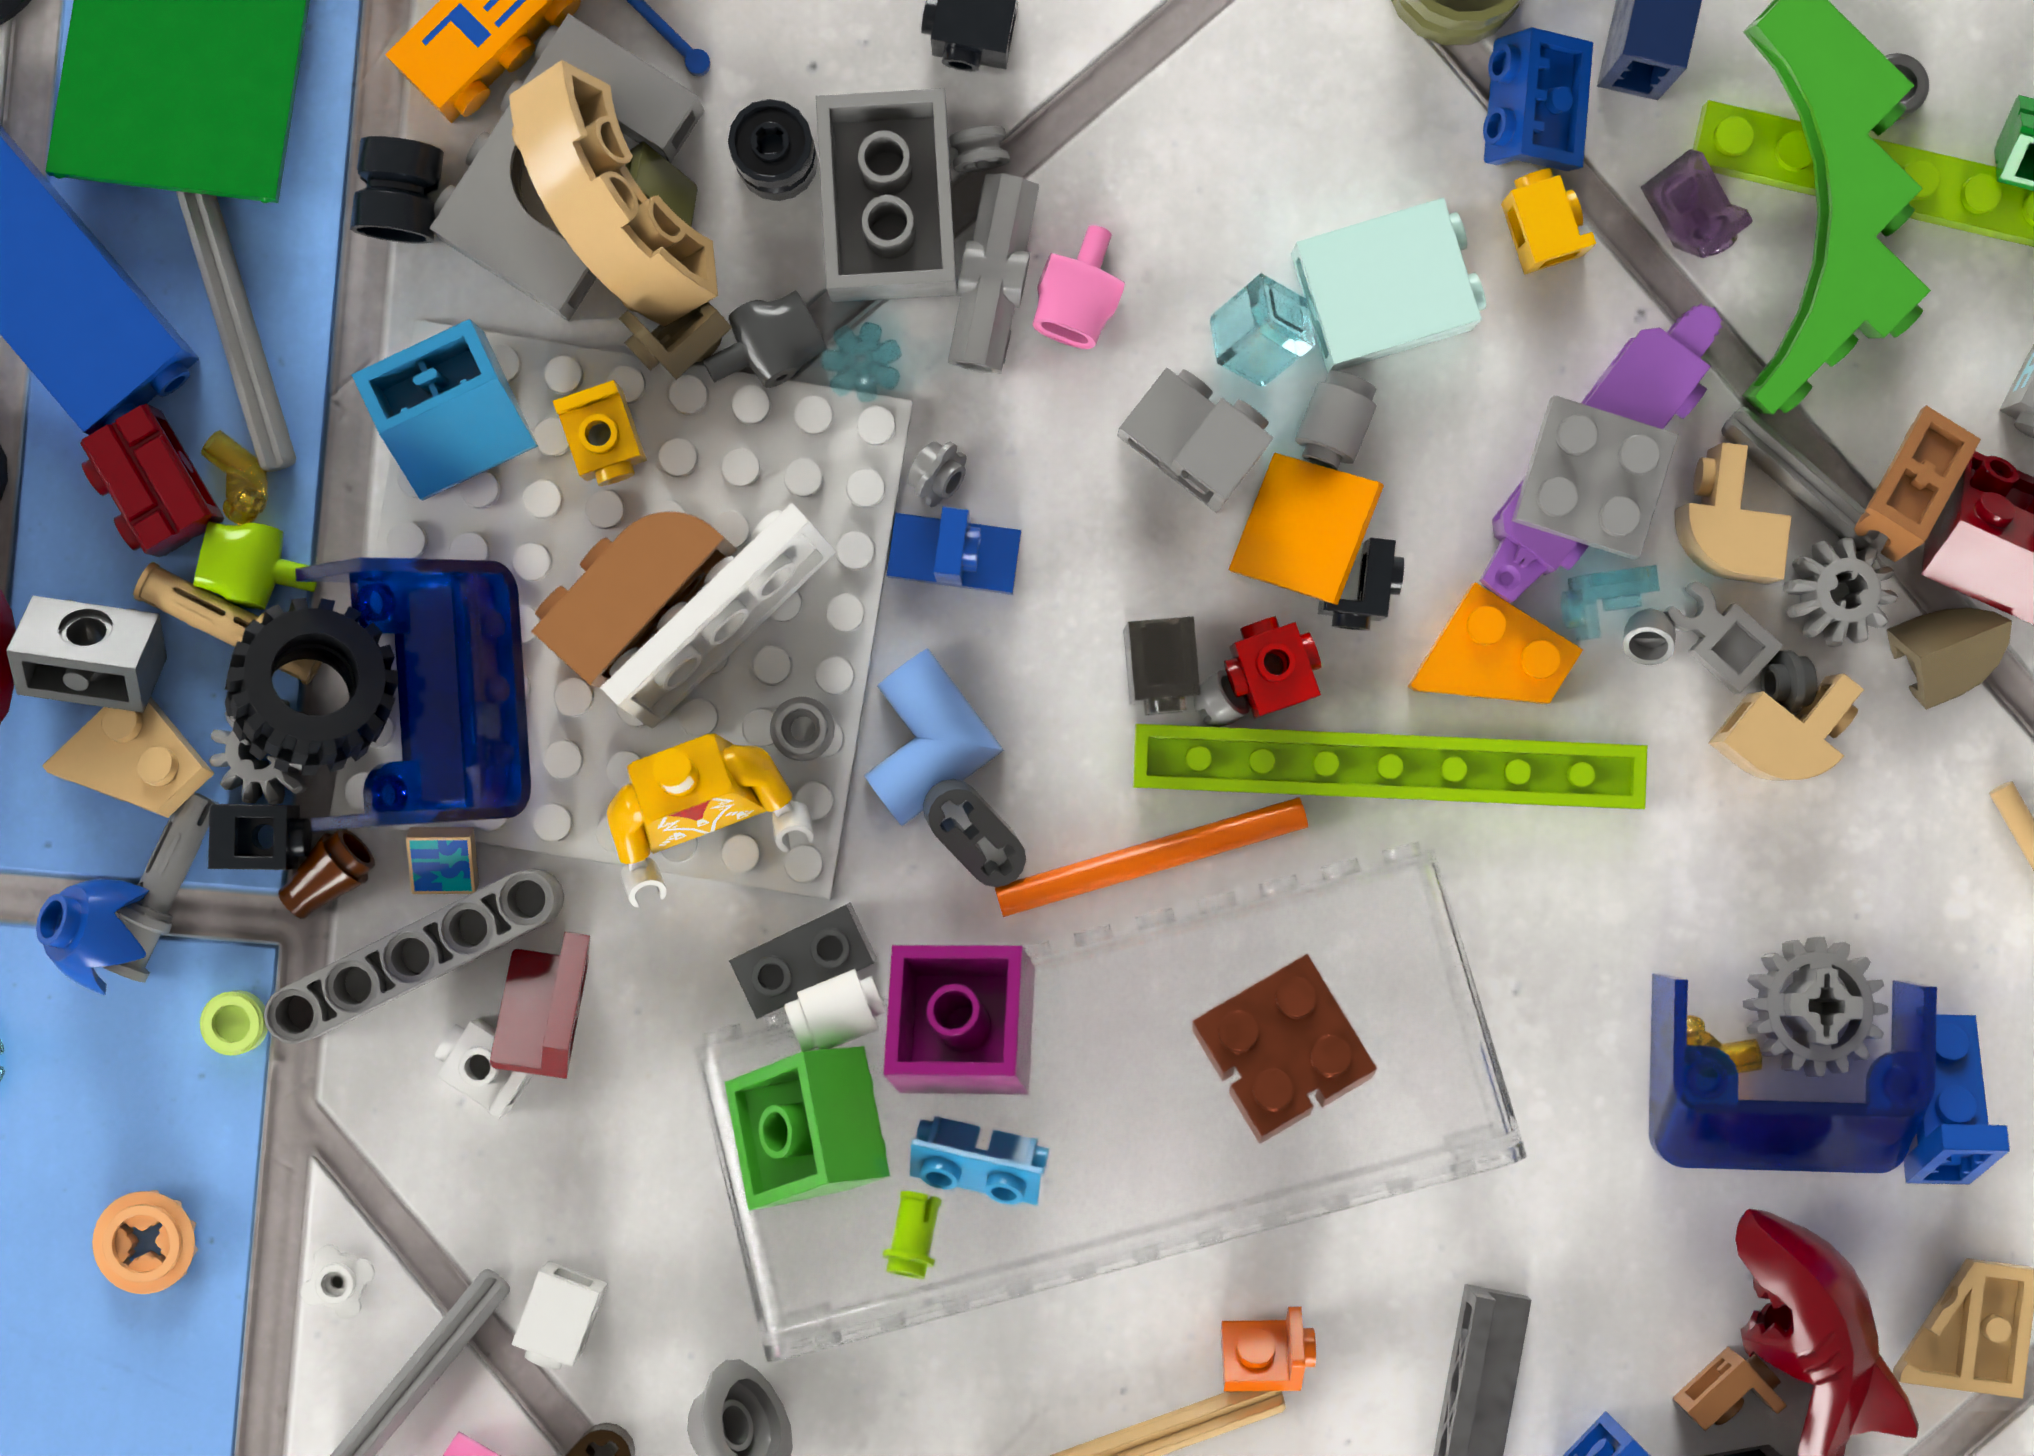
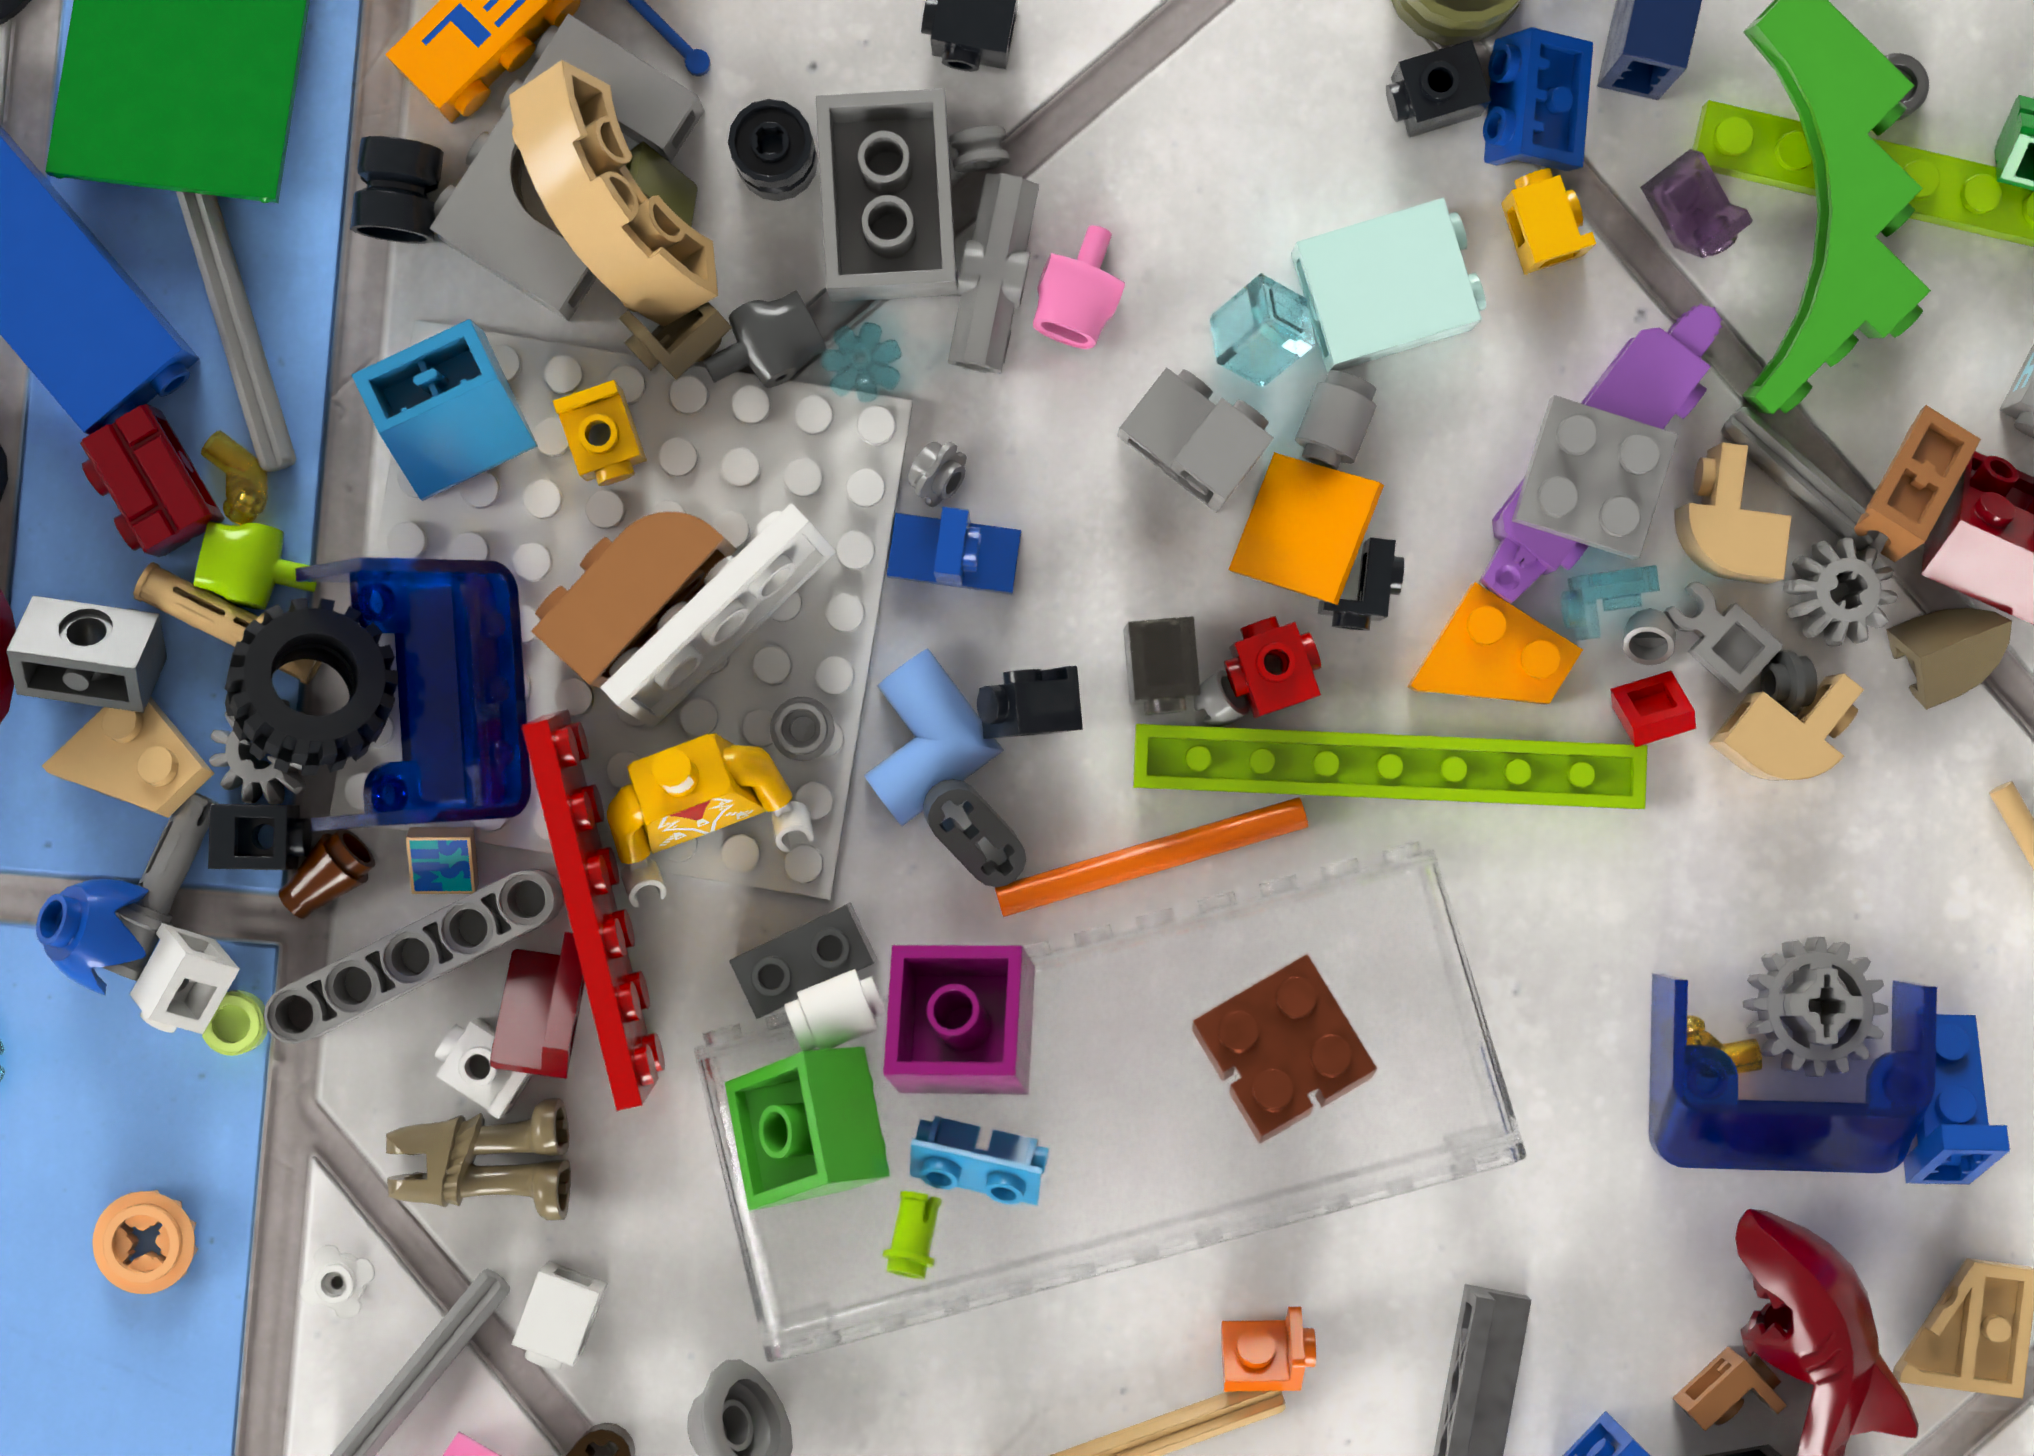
none -> white brick [129,923,240,1034]
none -> dark tan piece [386,1098,571,1220]
none -> red plate [522,709,665,1111]
none -> black brick [977,666,1083,739]
none -> black brick [1386,40,1491,137]
none -> red plate [1610,670,1696,747]

